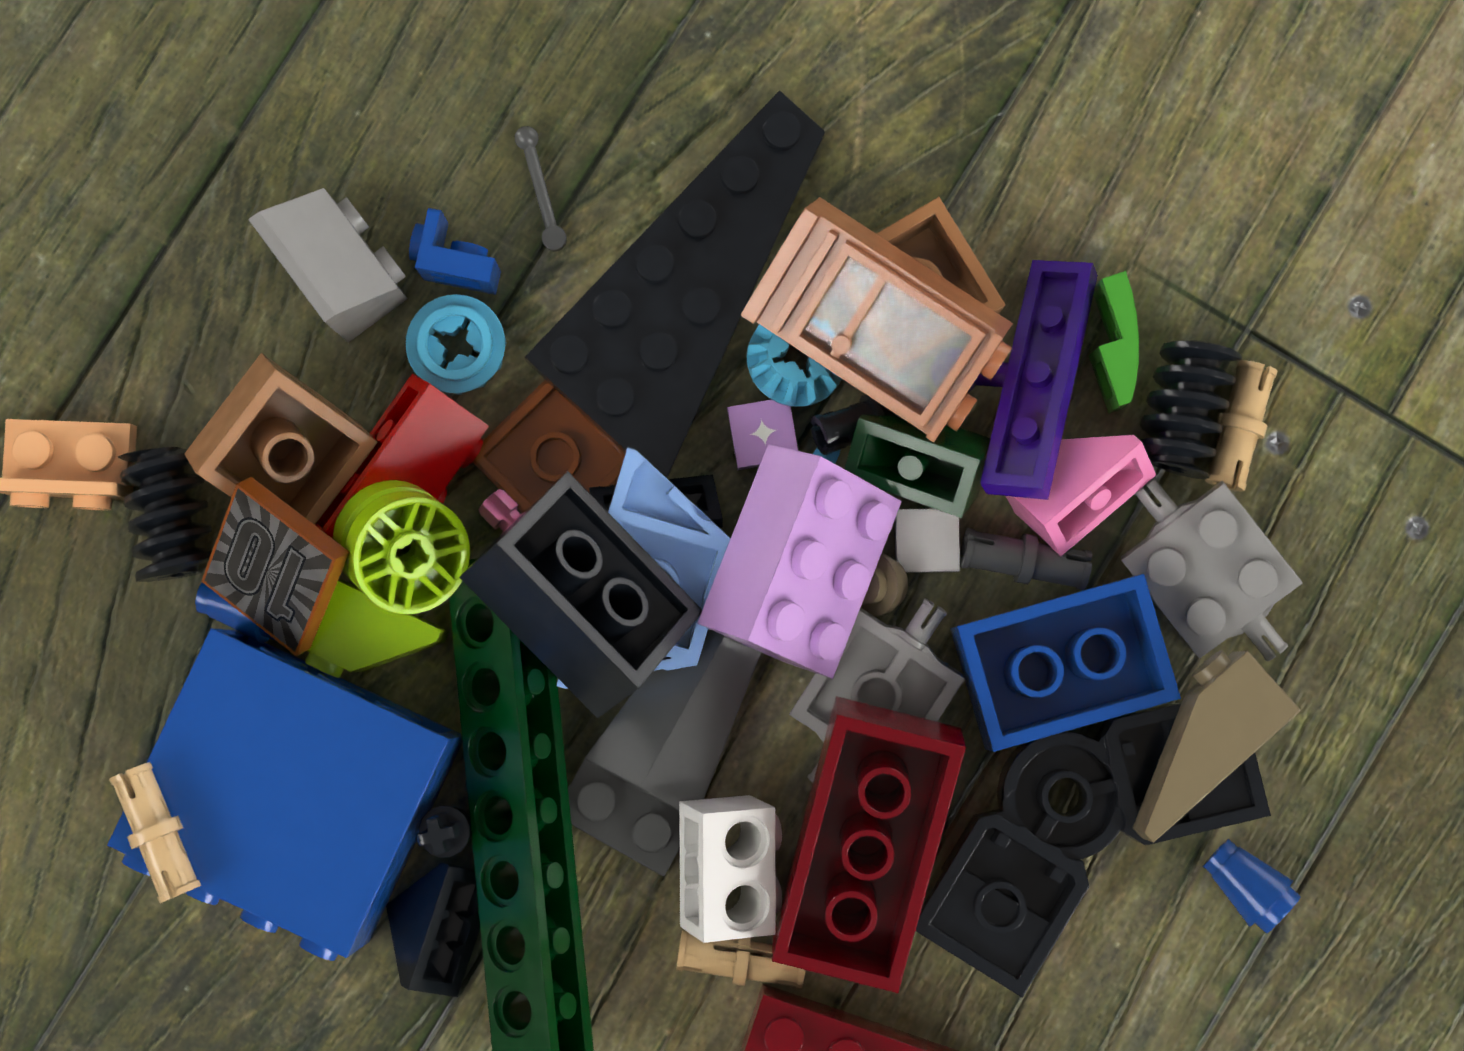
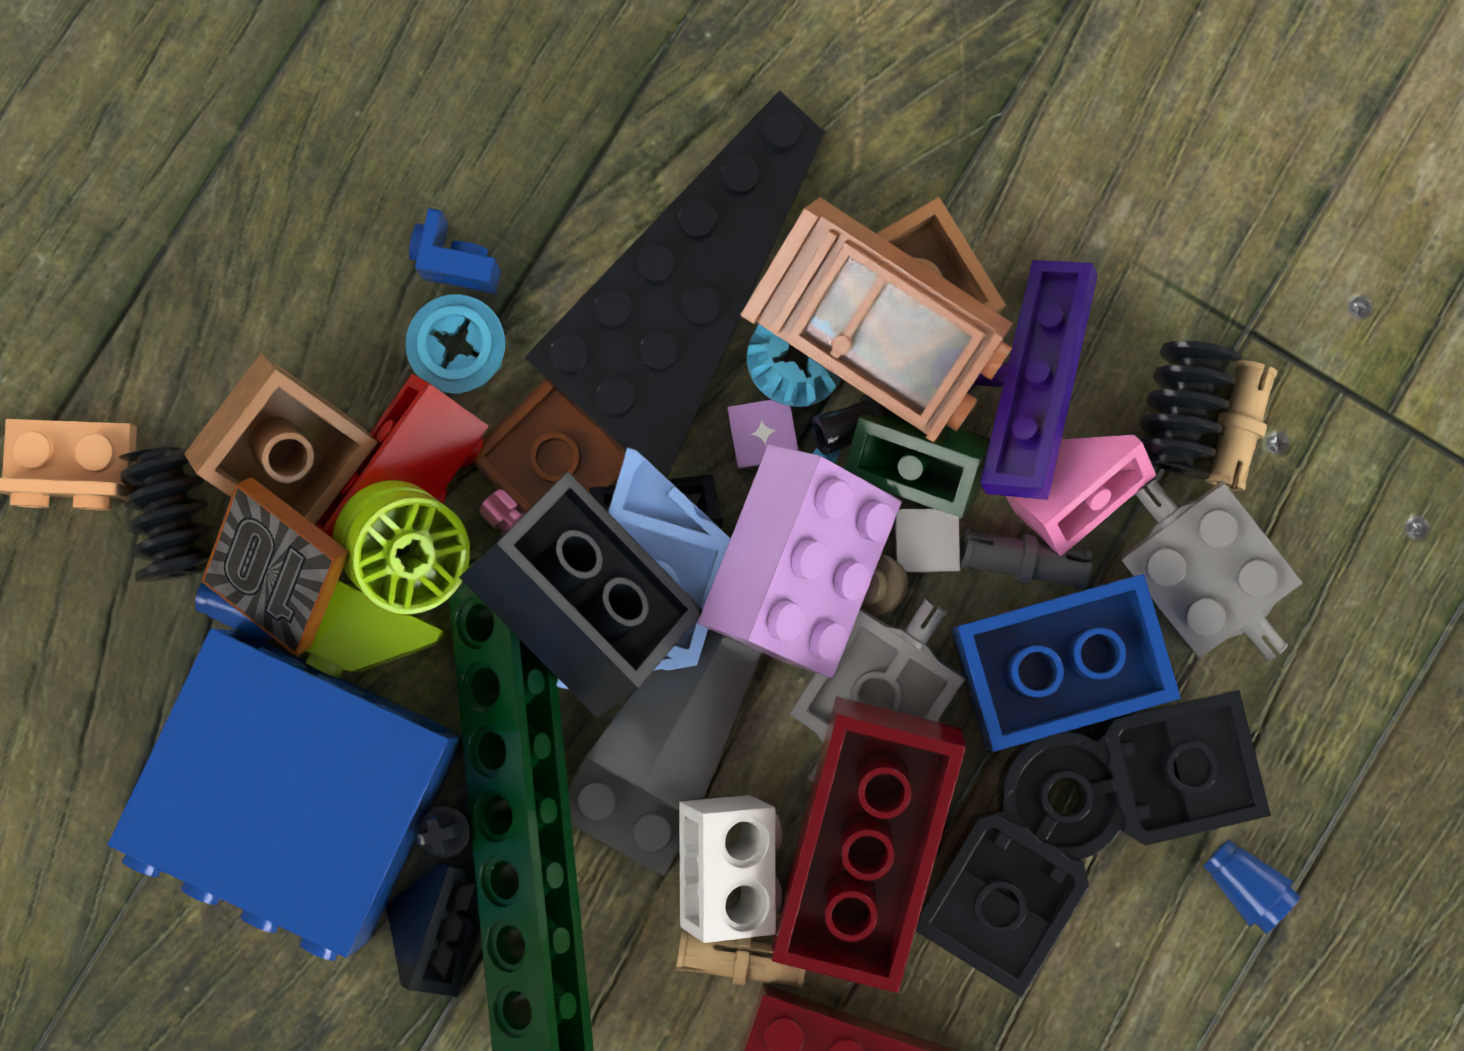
tan pin [109,762,202,903] -> none
light grey slope [248,188,408,343] -> none
dark grey hinge [514,126,567,252] -> none
bright green slope [1089,271,1139,414] -> none
dark tan slope [1133,650,1301,843] -> none

